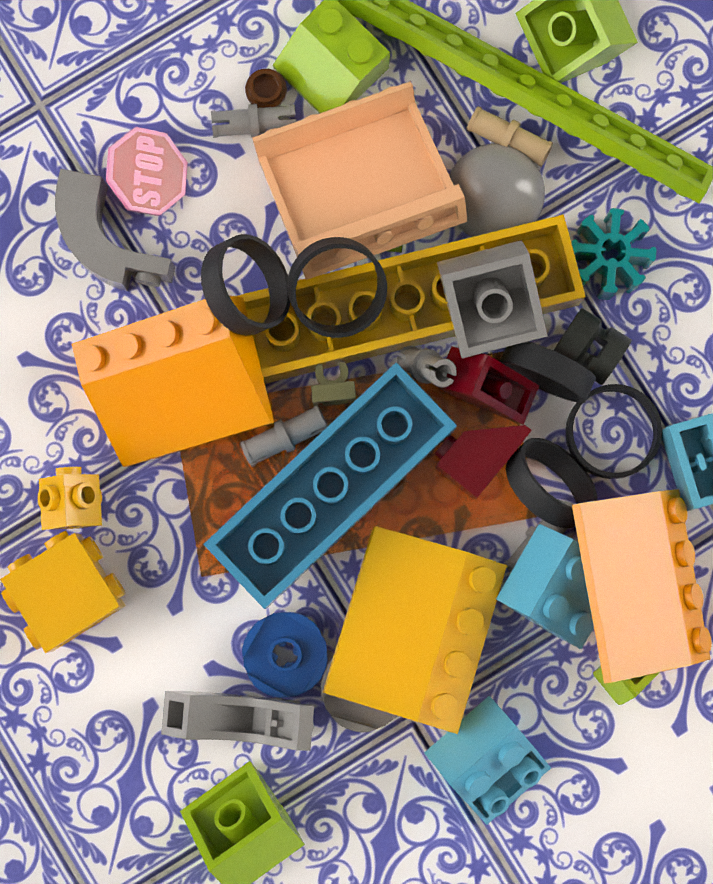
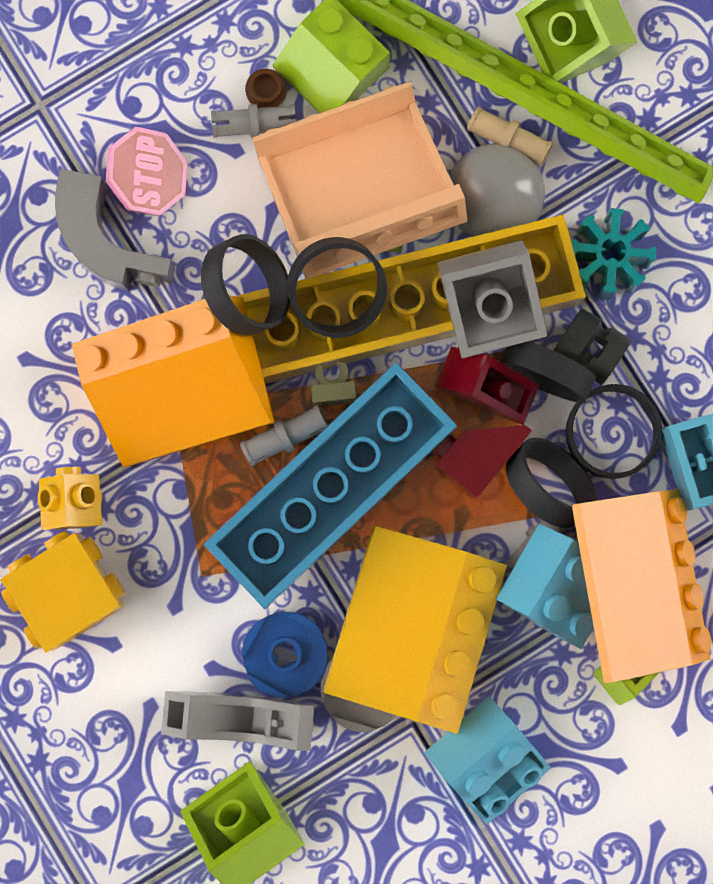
light grey pin [397,346,457,387] -> none

